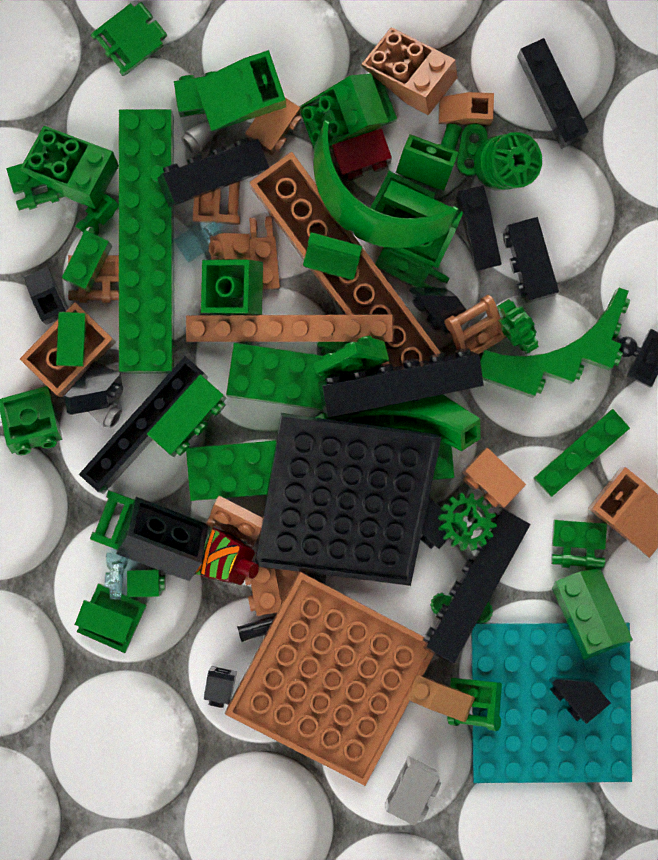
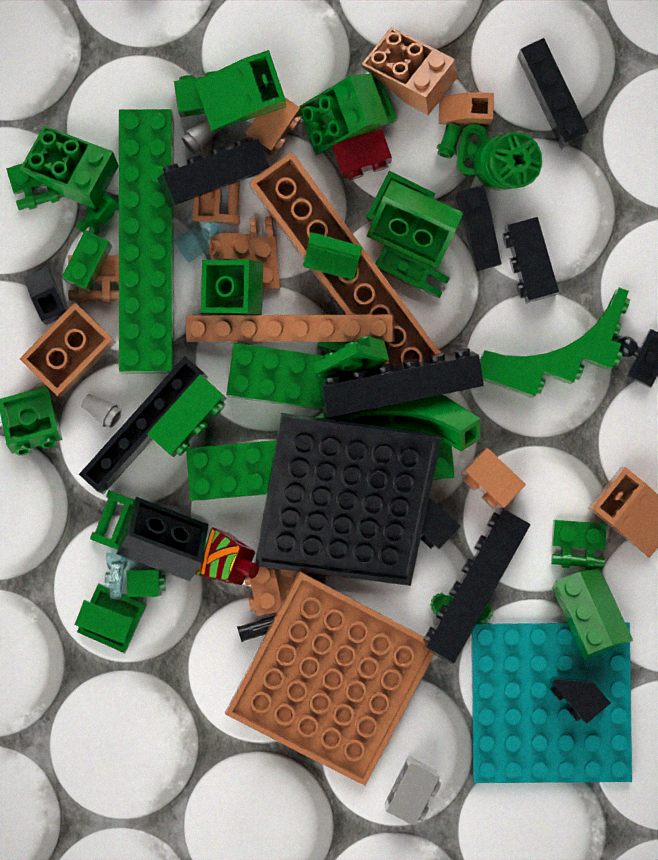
green tile [56,312,87,367] -> none
black slope [64,362,123,415] -> none
green plate [90,2,167,76] -> none
black slope [204,666,237,708] -> none
nougat plate [206,496,262,548] -> none
green windscreen [313,120,461,248] -> none
green brick [395,134,459,191] -> none
medium nougat slope [408,675,475,722] -> none
black slope [409,287,467,335] -> none
green gear [438,493,497,551] -> none
nougat plate [445,295,506,354] -> none
green plate [447,678,502,731] -> none
green gear [497,299,539,354] -> none
green plate [533,409,630,497] -> none

